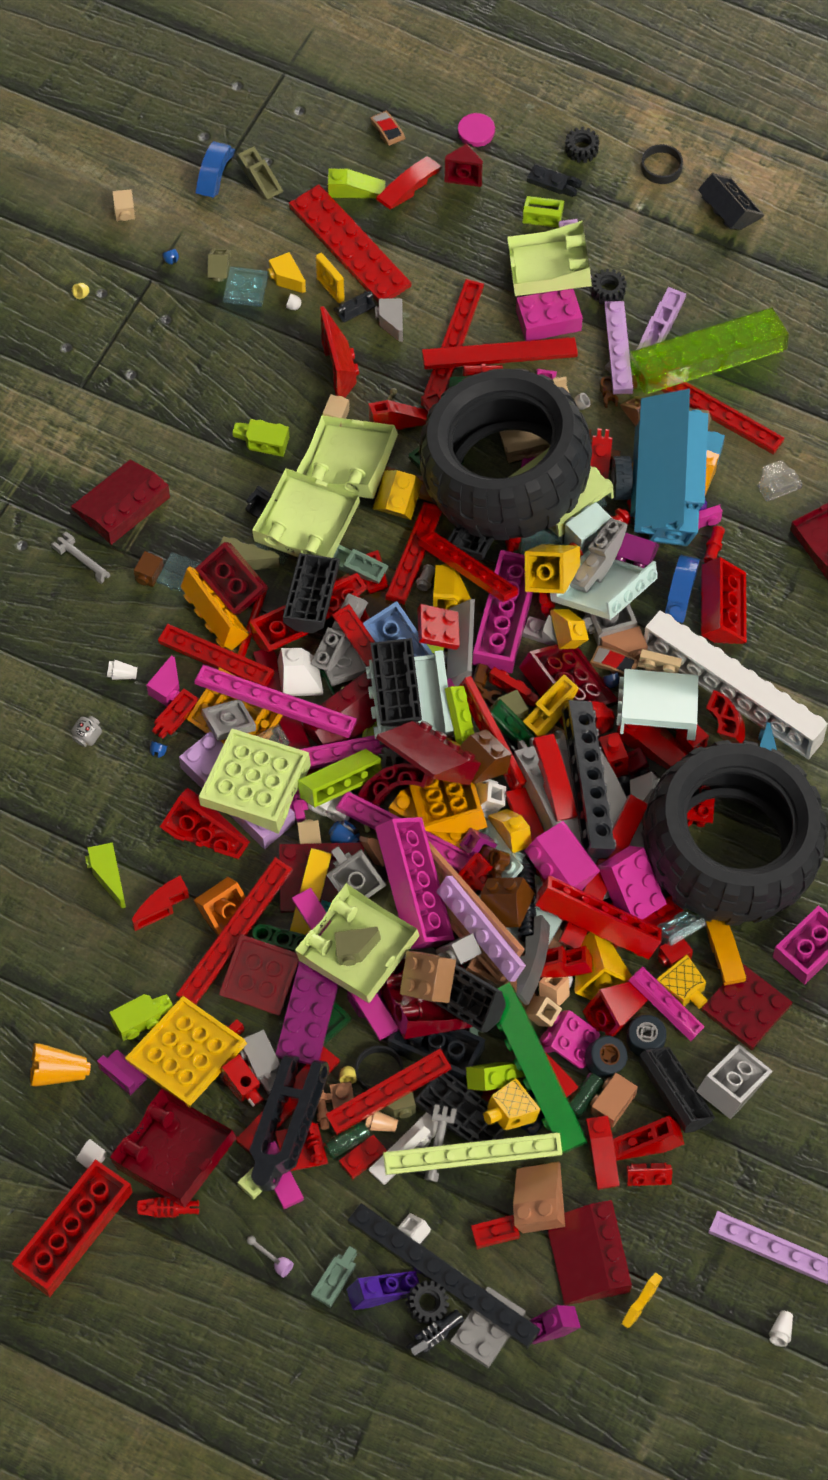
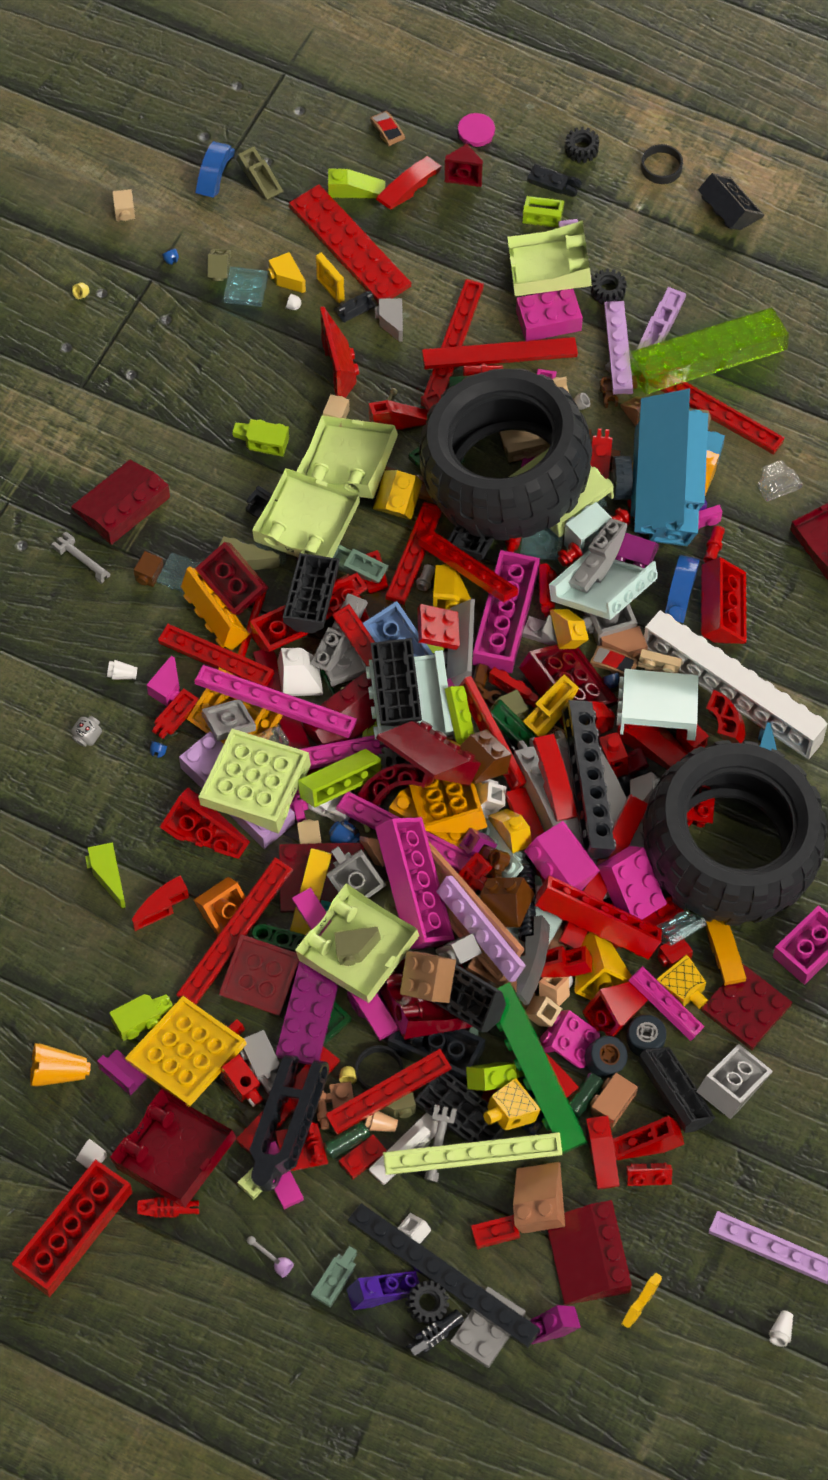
yellow slope [525,544,580,594] -> none

